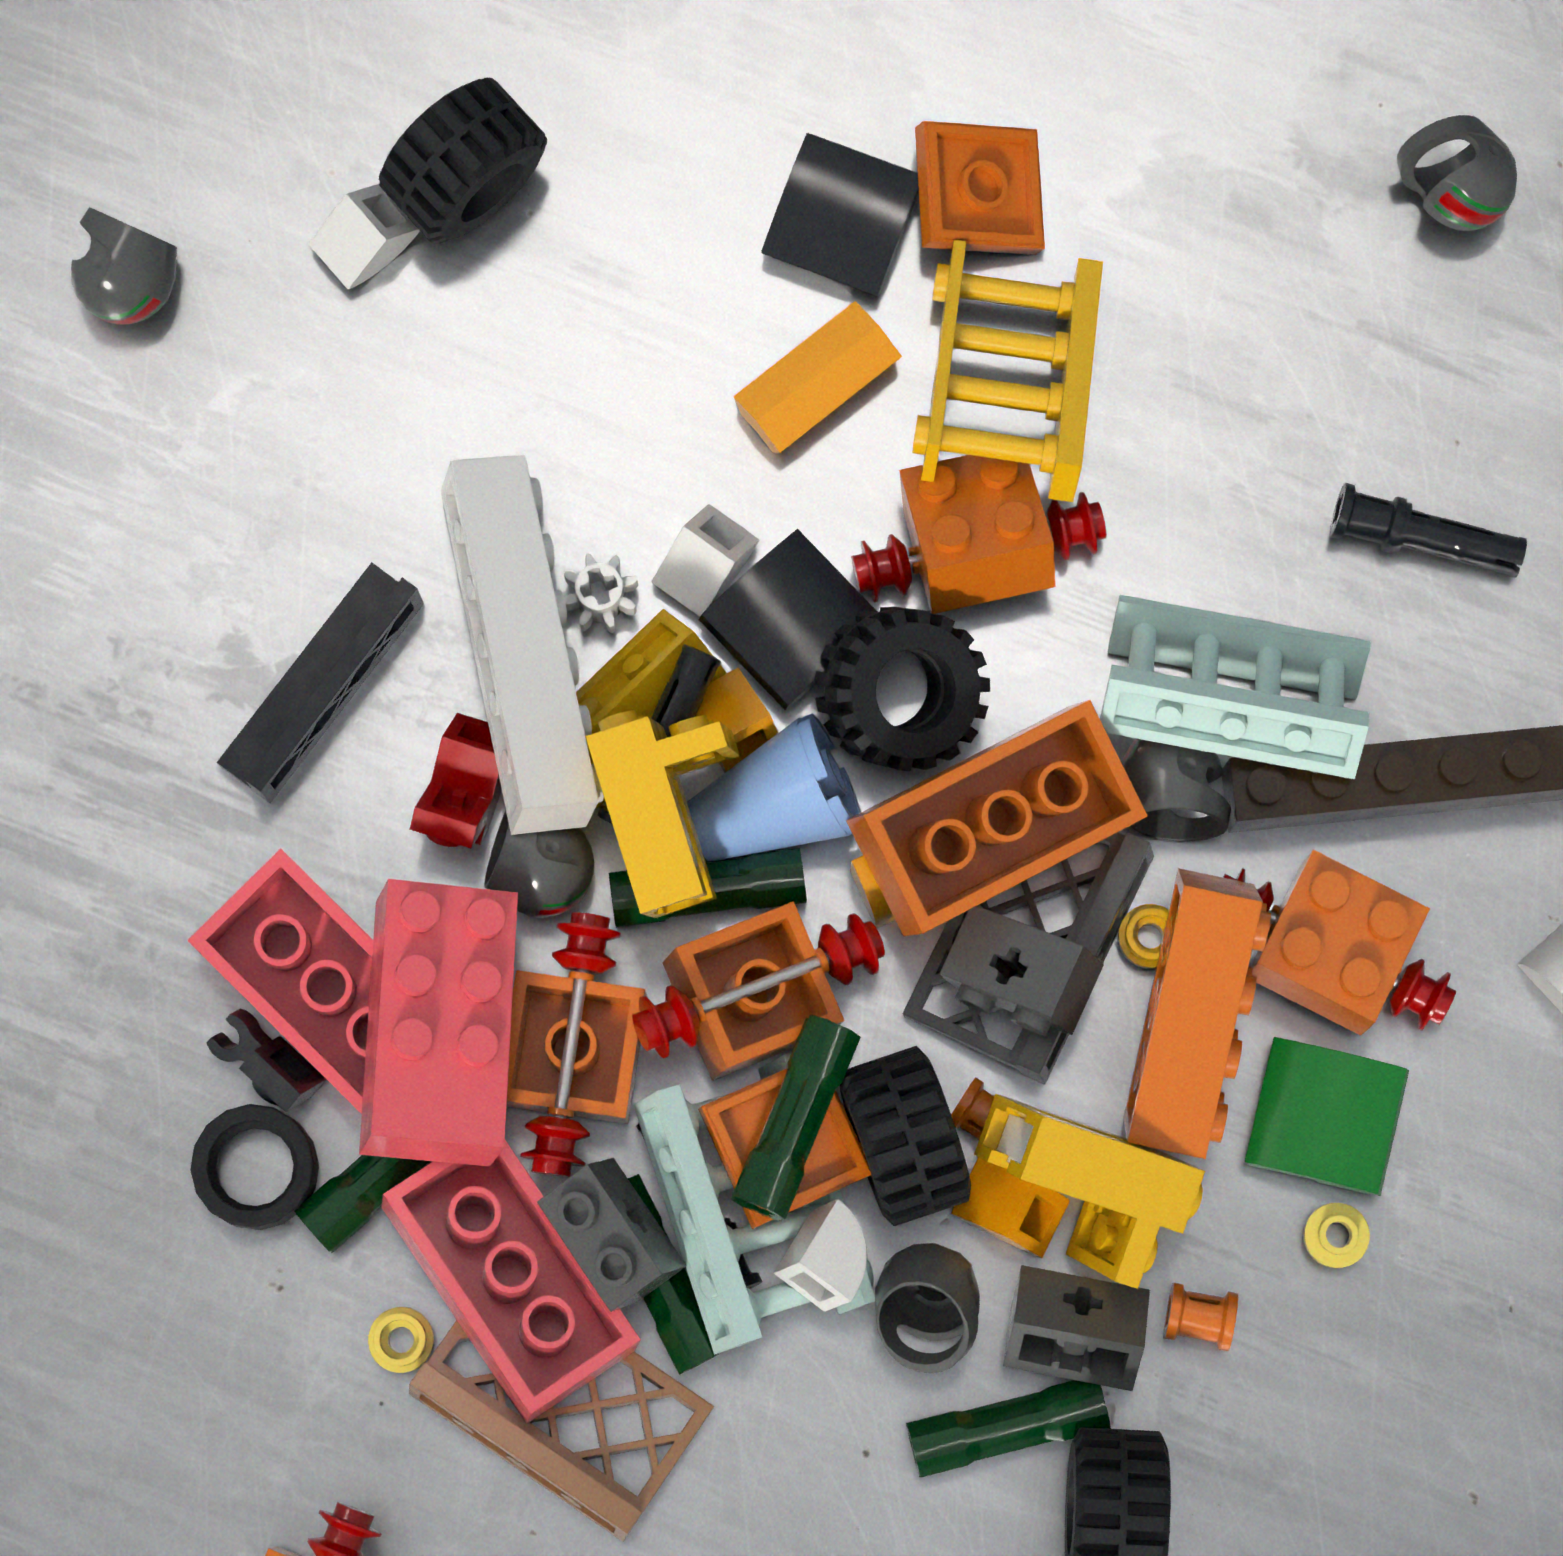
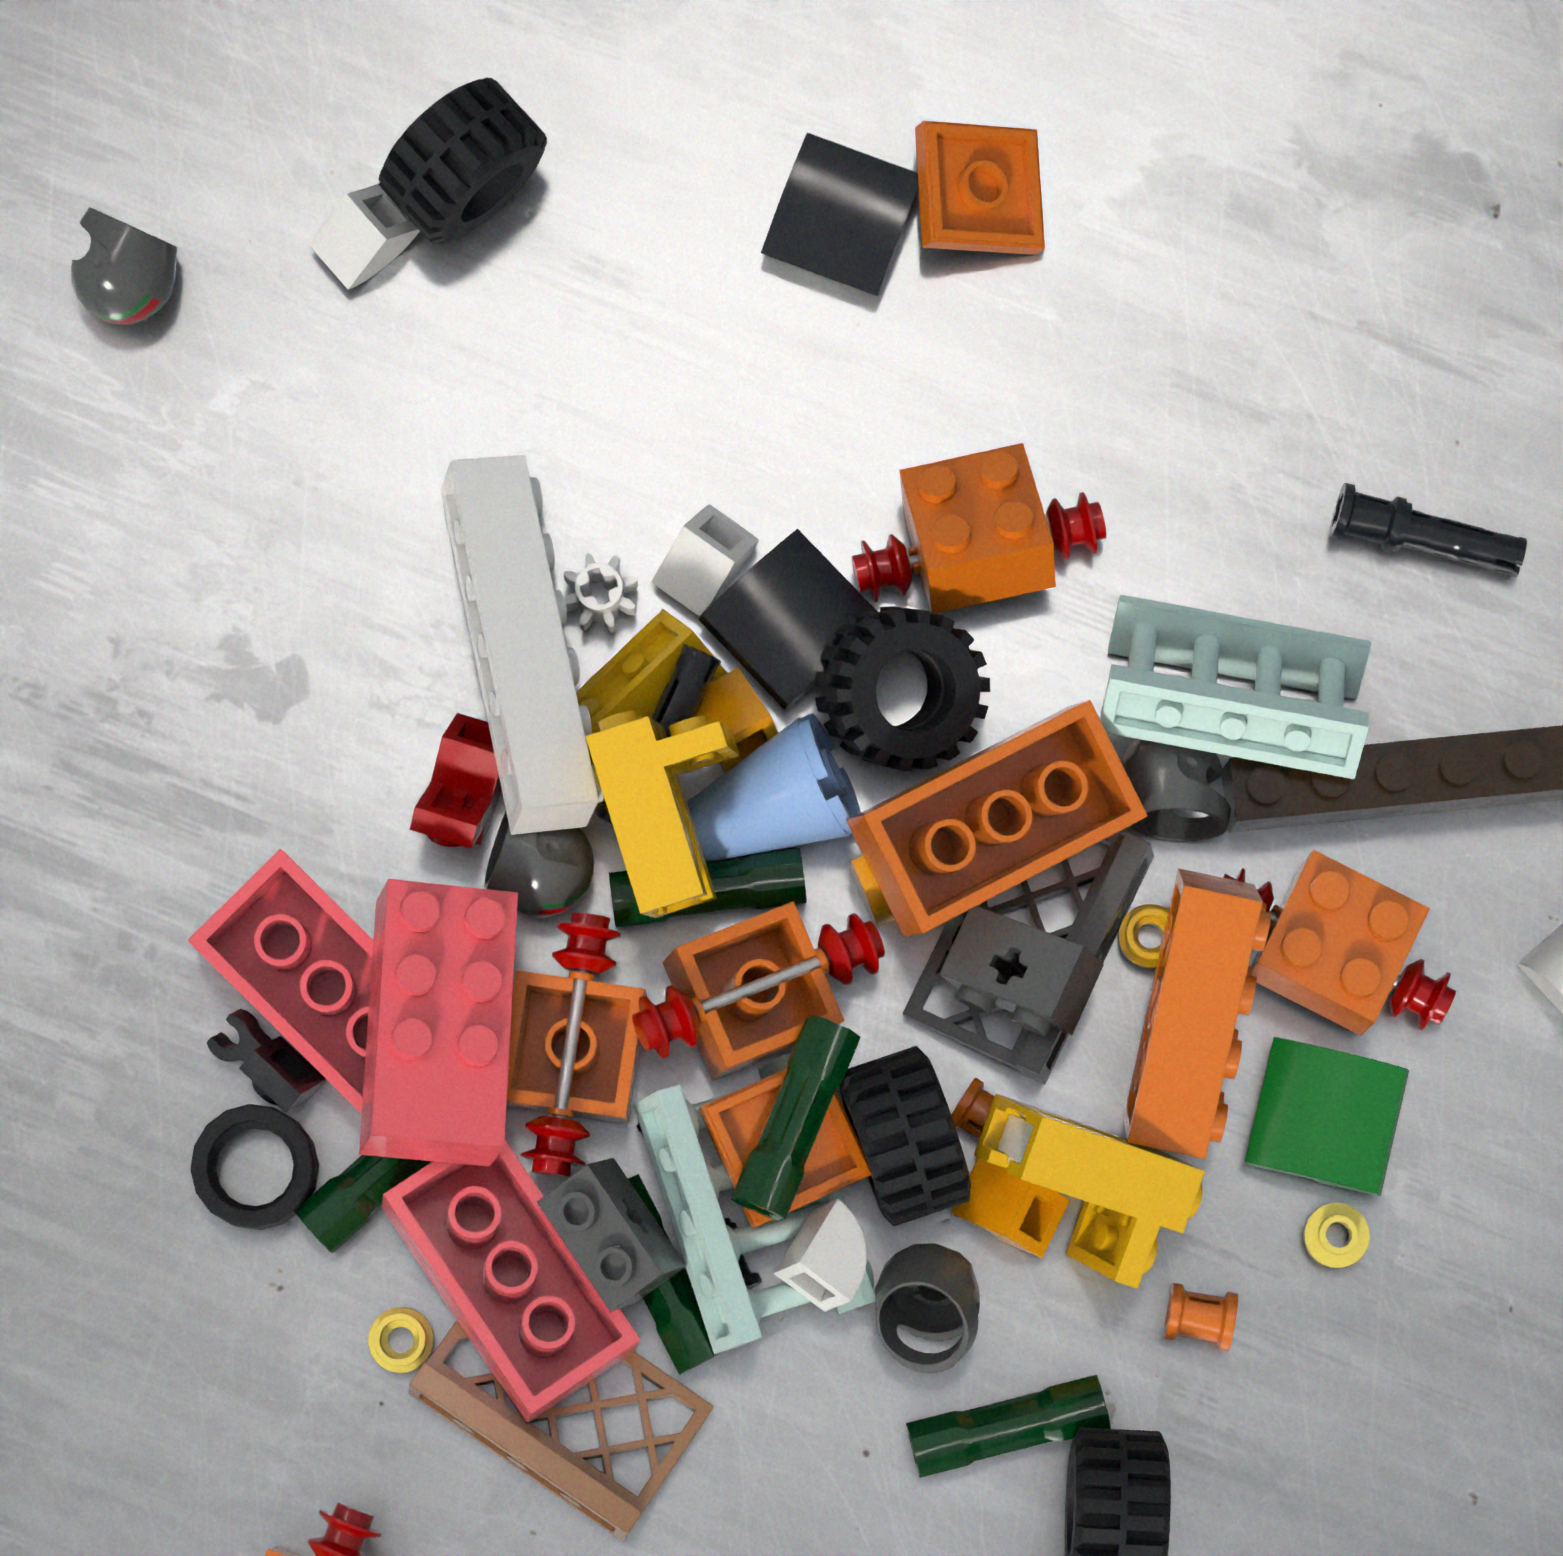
black fence [217,562,424,803] -> none
light orange piece [733,301,902,453] -> none
yellow fence [912,240,1103,502] -> none
dark grey brick [1003,1265,1150,1391] -> none
dark grey helmet [1397,115,1517,231] -> none

